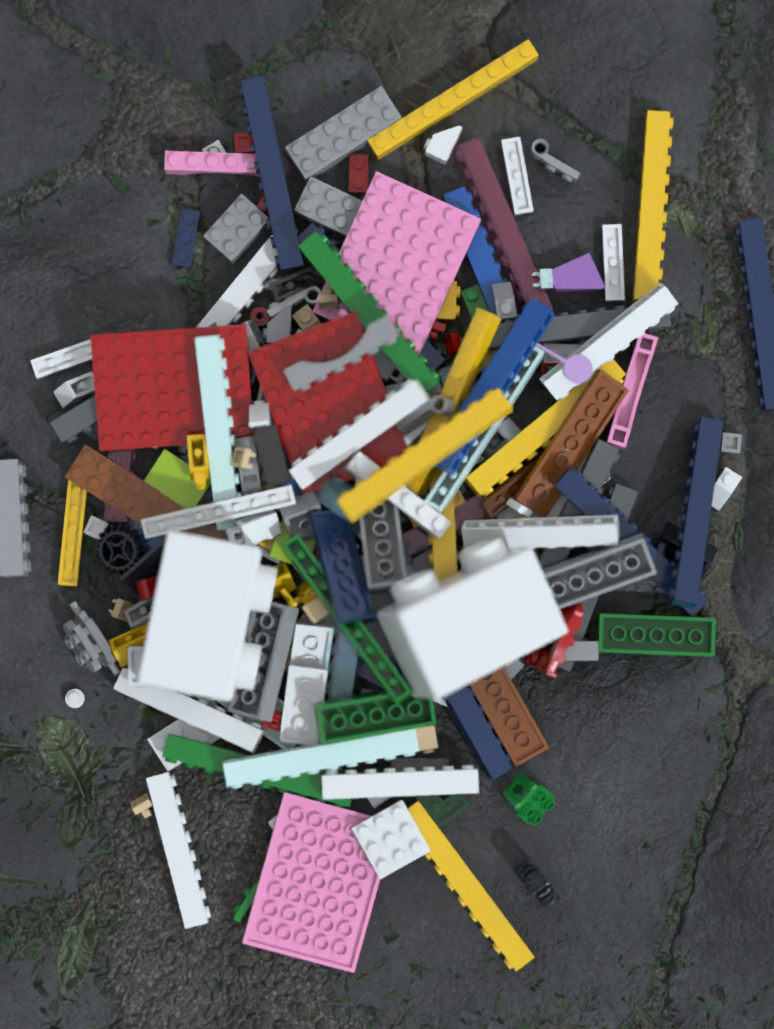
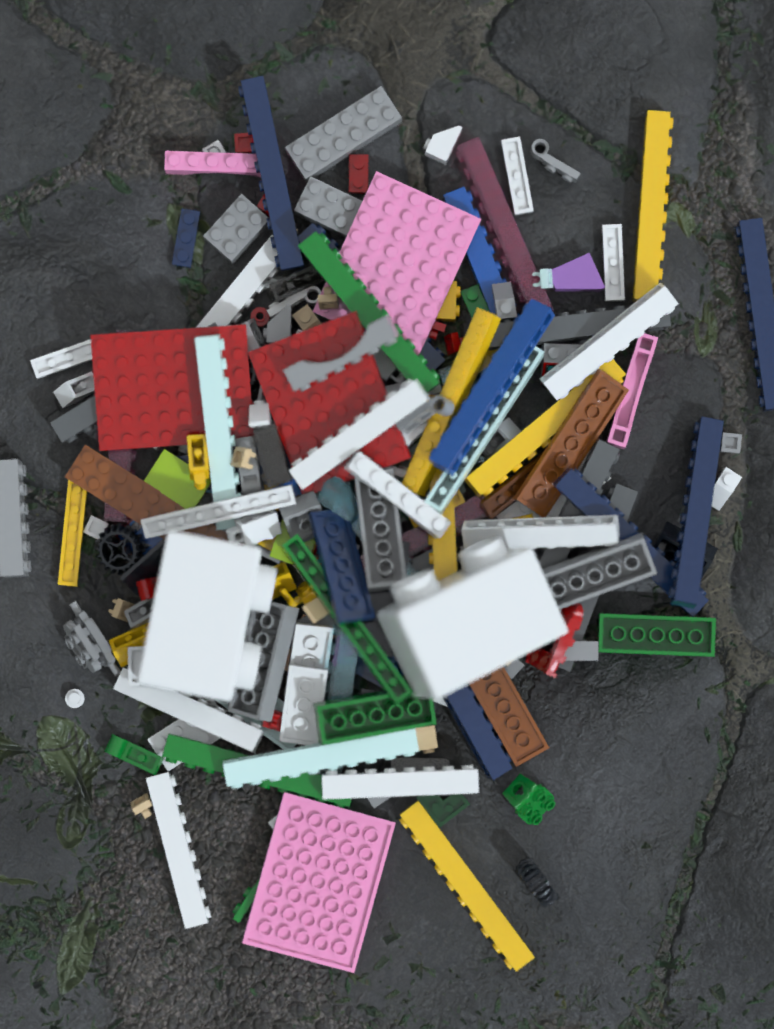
yellow brick [337,388,512,524] -> none
white plate [352,799,431,879] -> none
yellow brick [367,39,539,160] -> none
white tile [506,498,533,518] -> none
lavender piece [536,343,593,384] -> none
none -> green plate [104,734,164,775]

